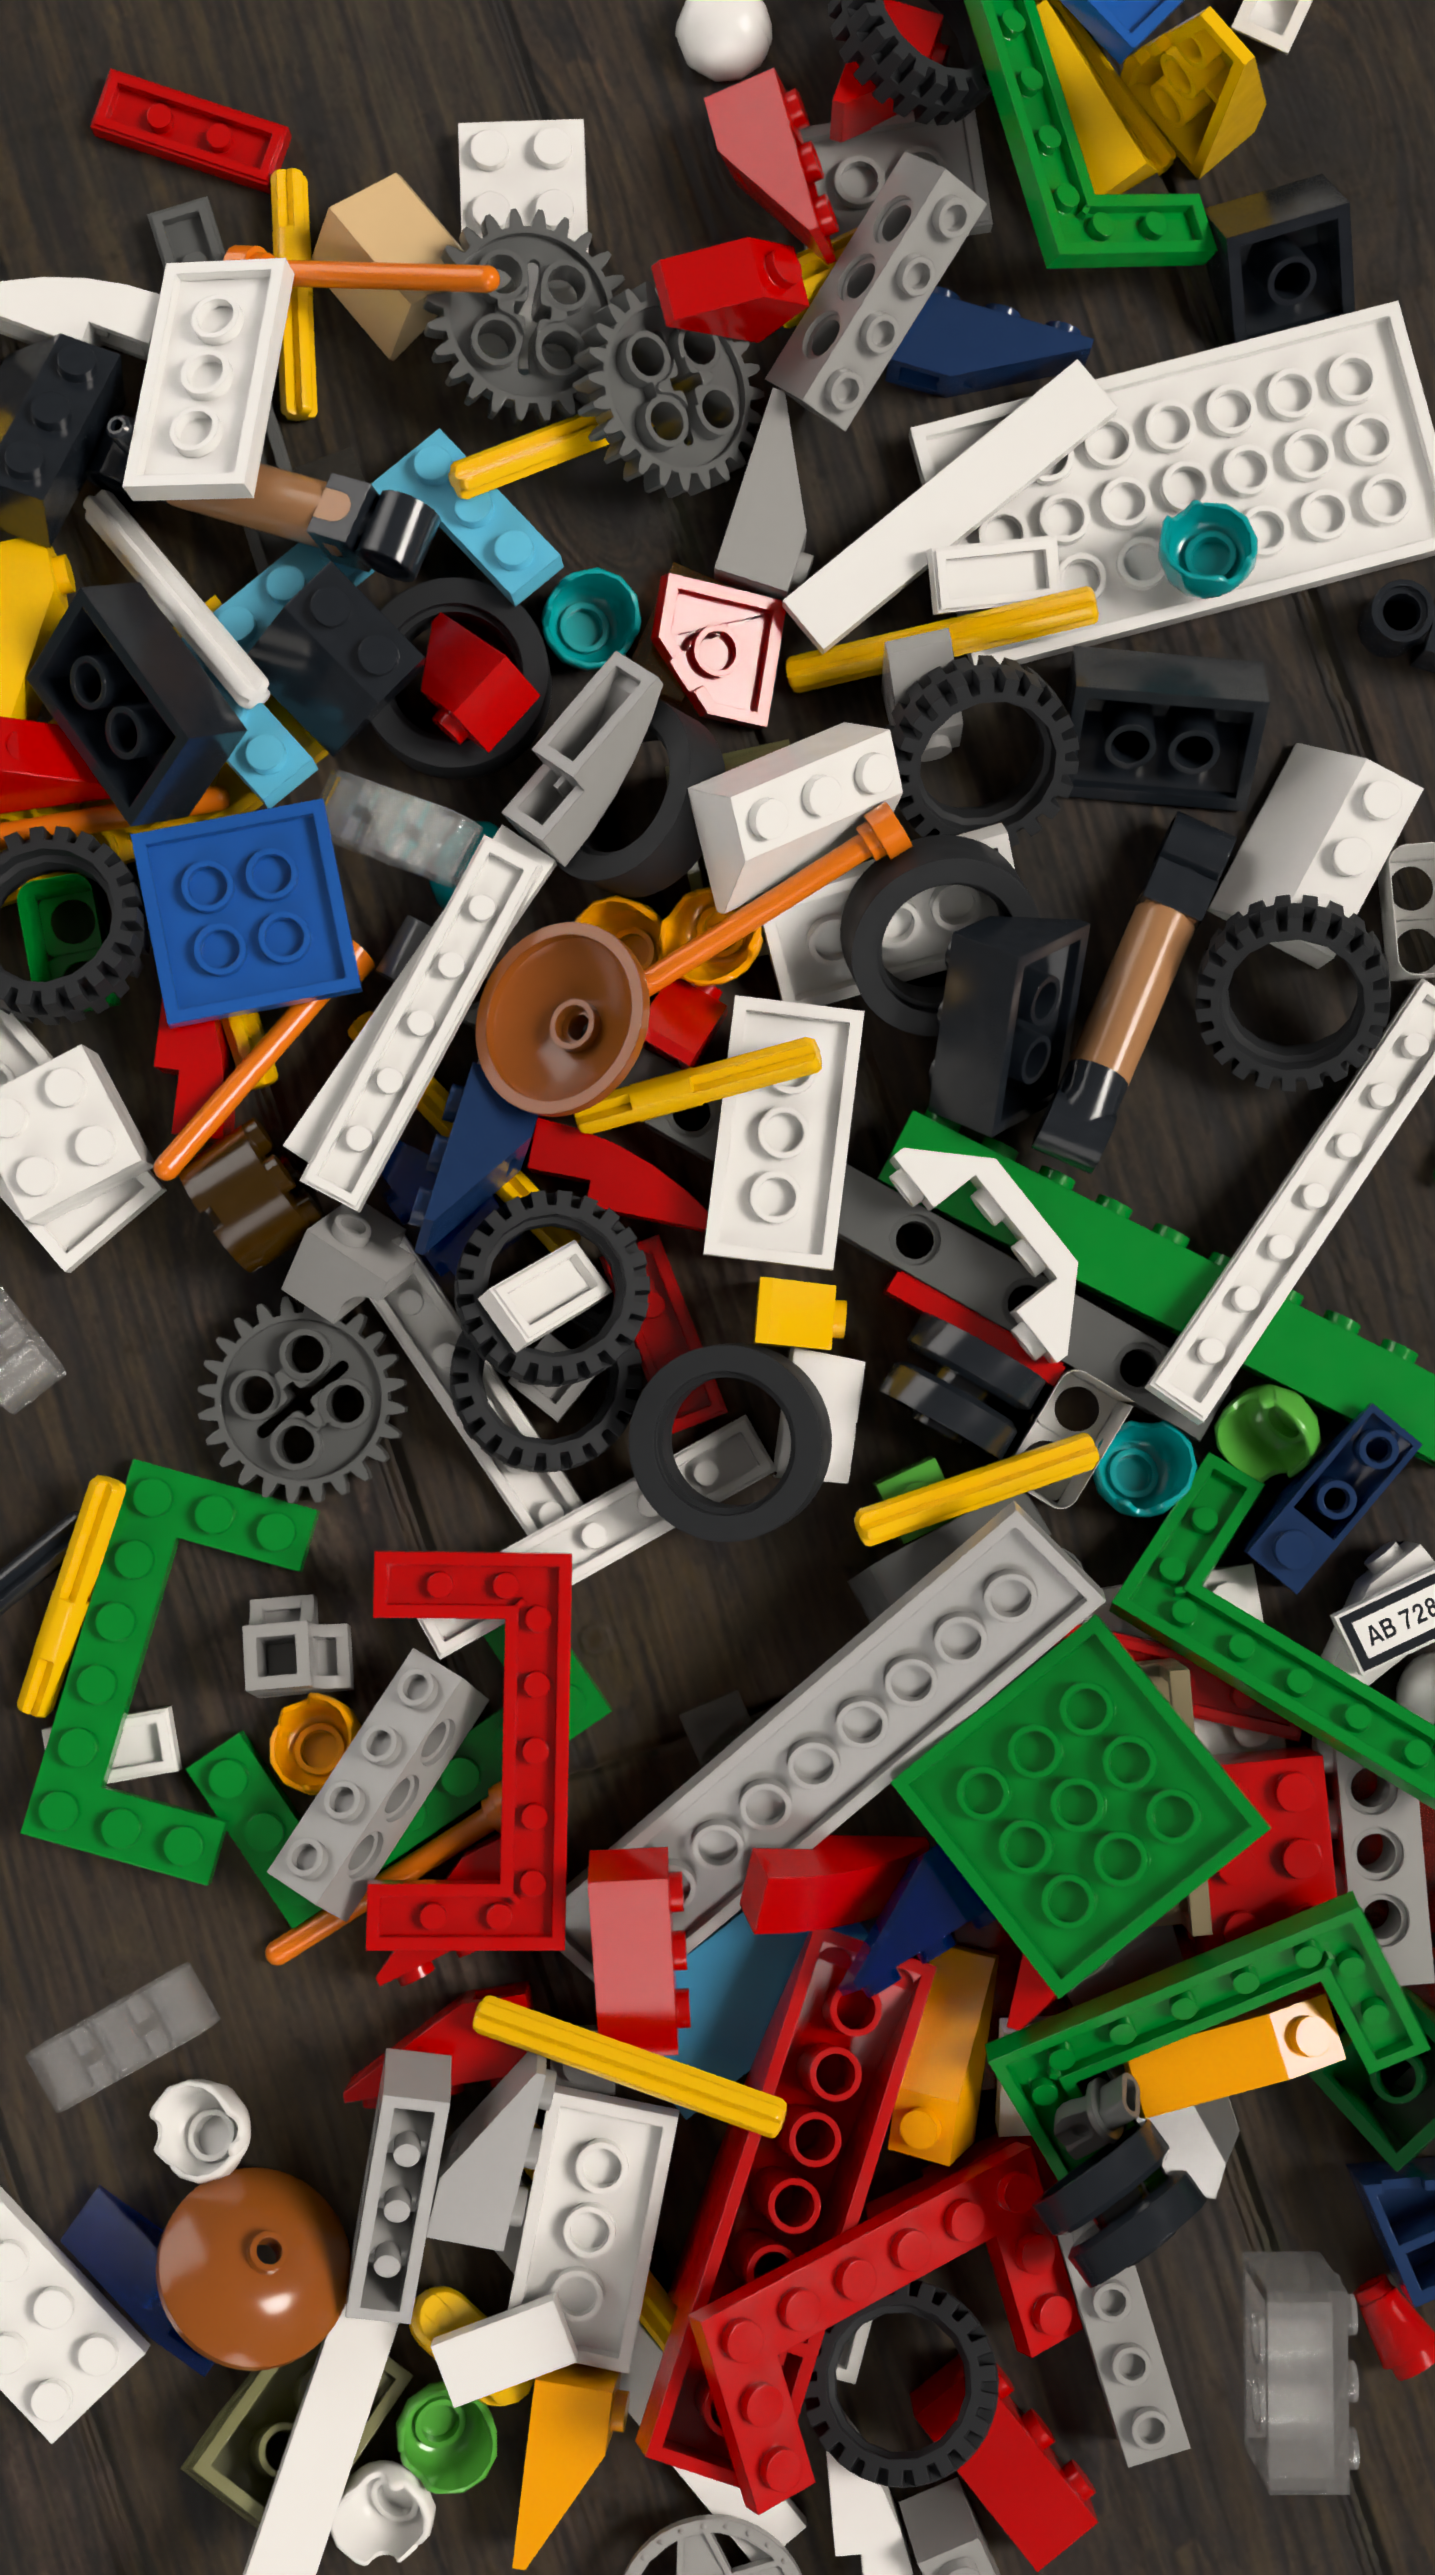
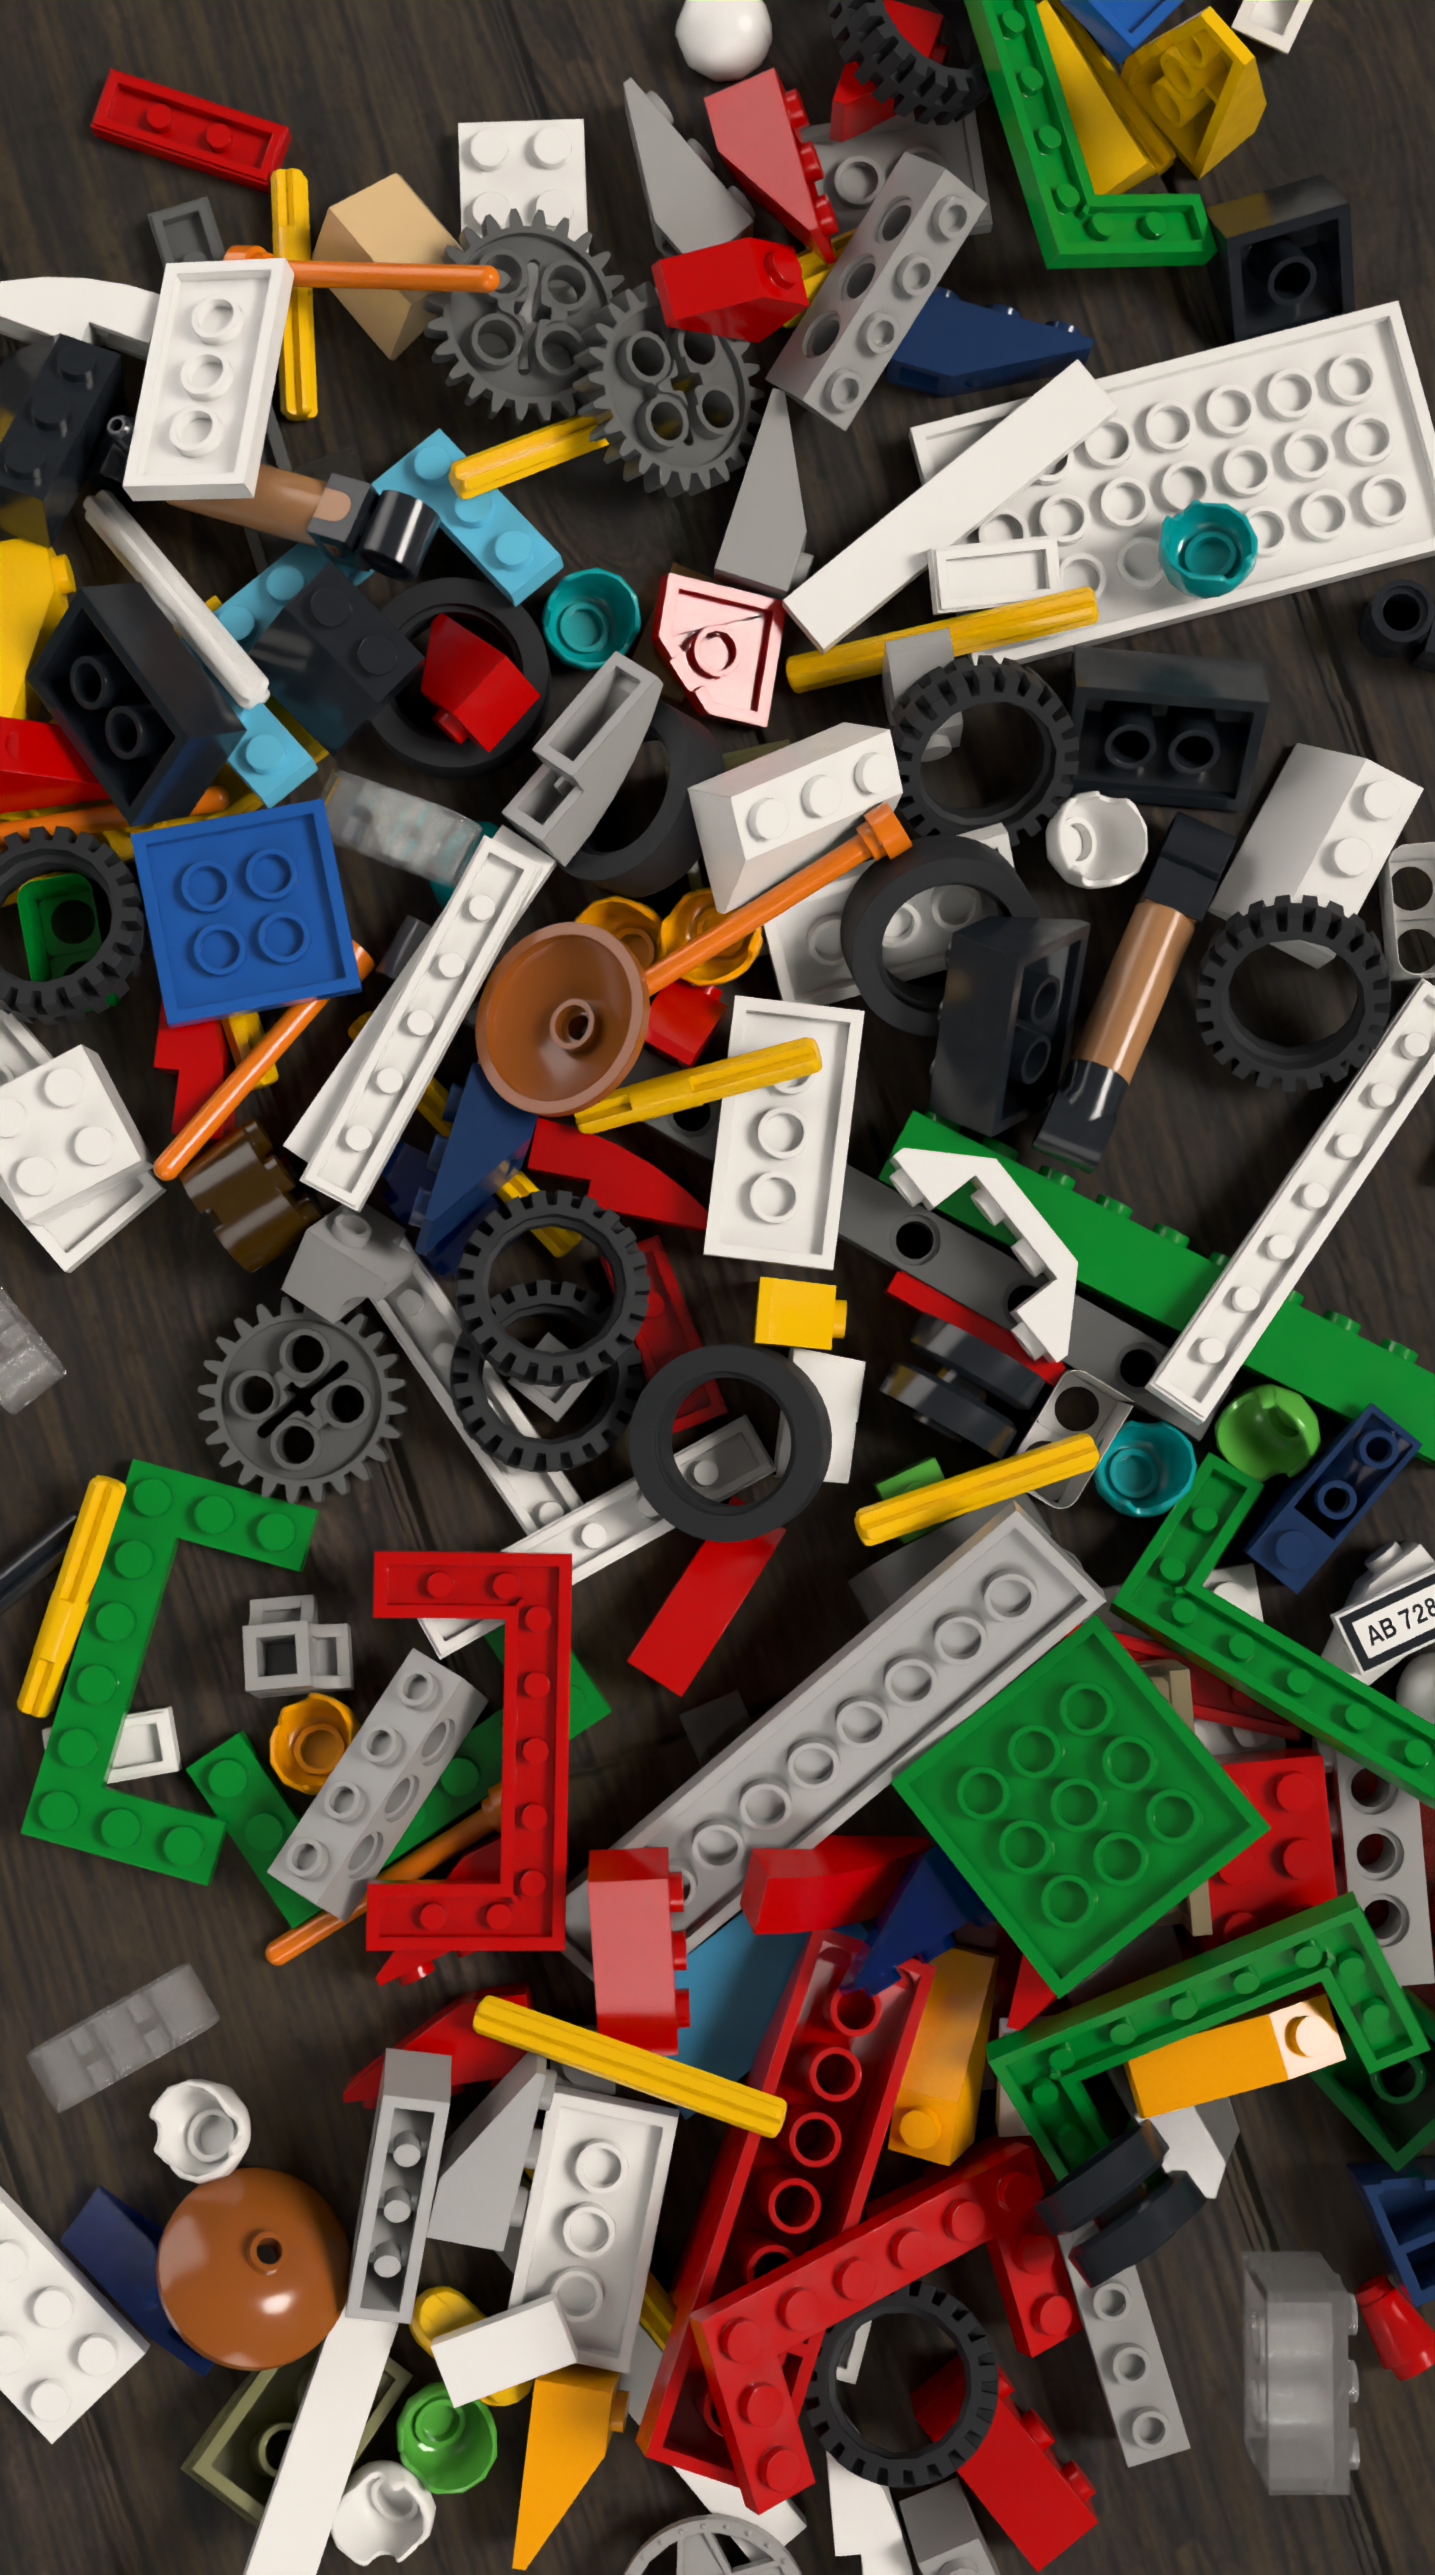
white tile [478,1240,612,1353] -> none
dark grey piece [1054,2072,1140,2160] -> none
none -> light grey slope [623,77,755,258]
none -> red slope [627,1495,787,1697]
none -> white hair [1045,791,1148,889]

